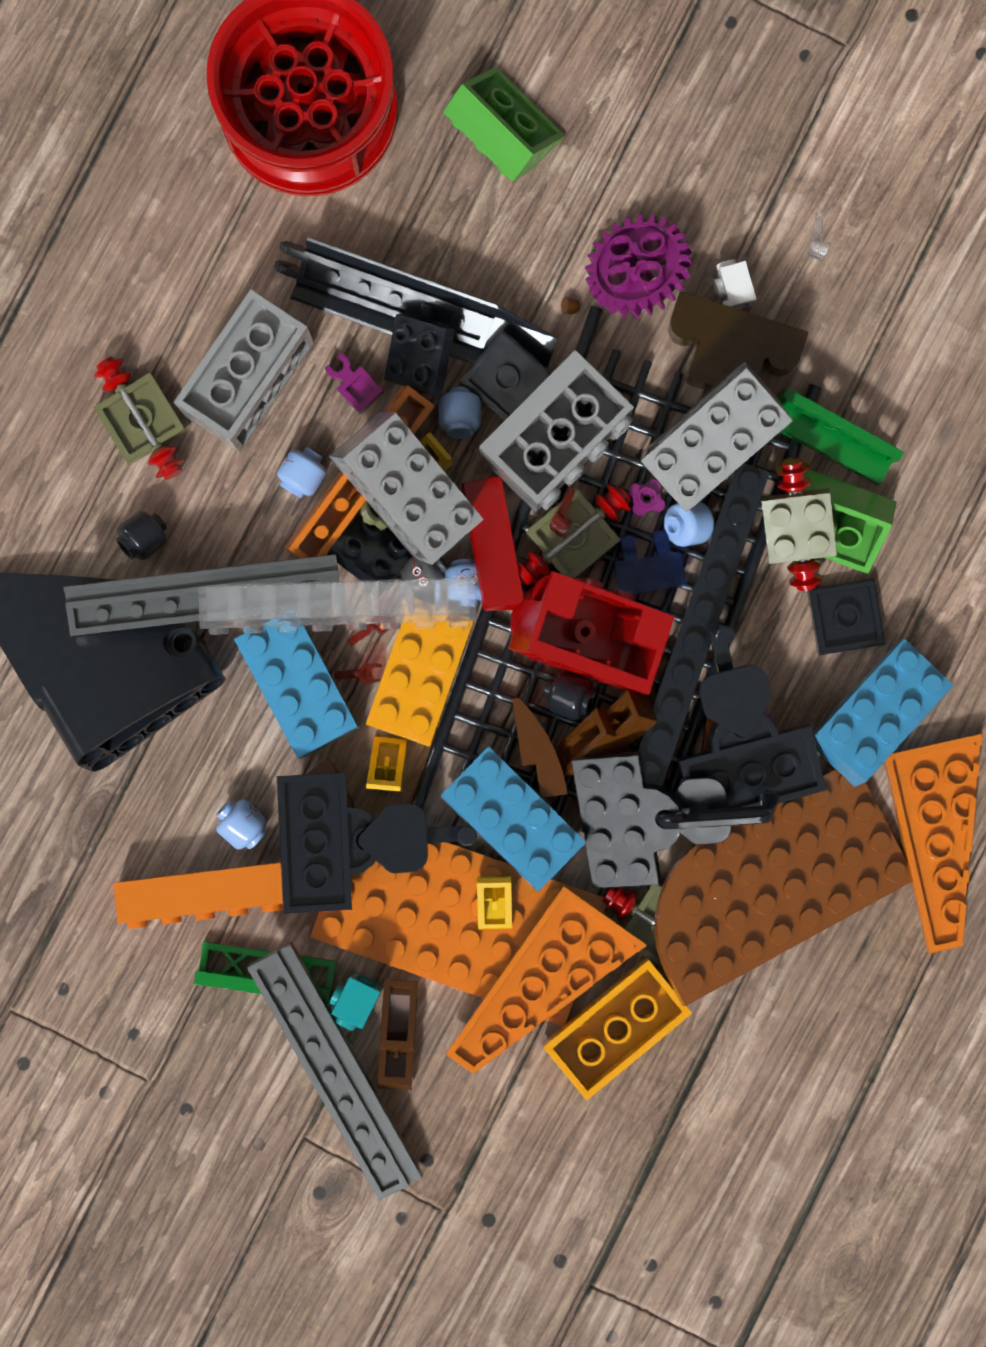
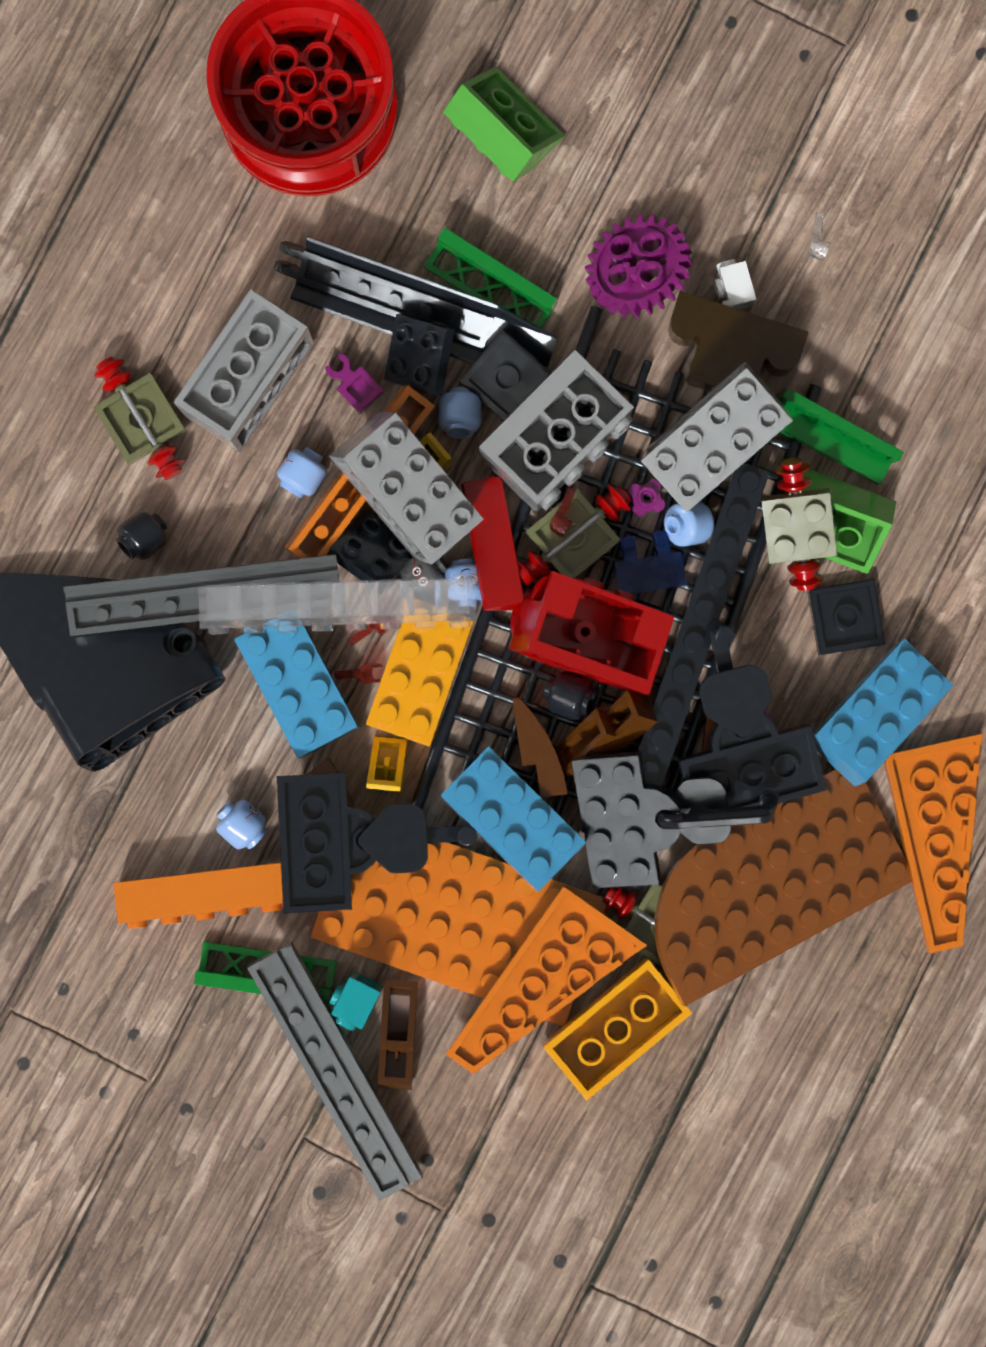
olive piece [360,501,388,530] -> none
yellow slope [477,875,512,929] -> none
reddish brown piece [561,297,580,314] -> none
none -> green fence [424,227,557,328]

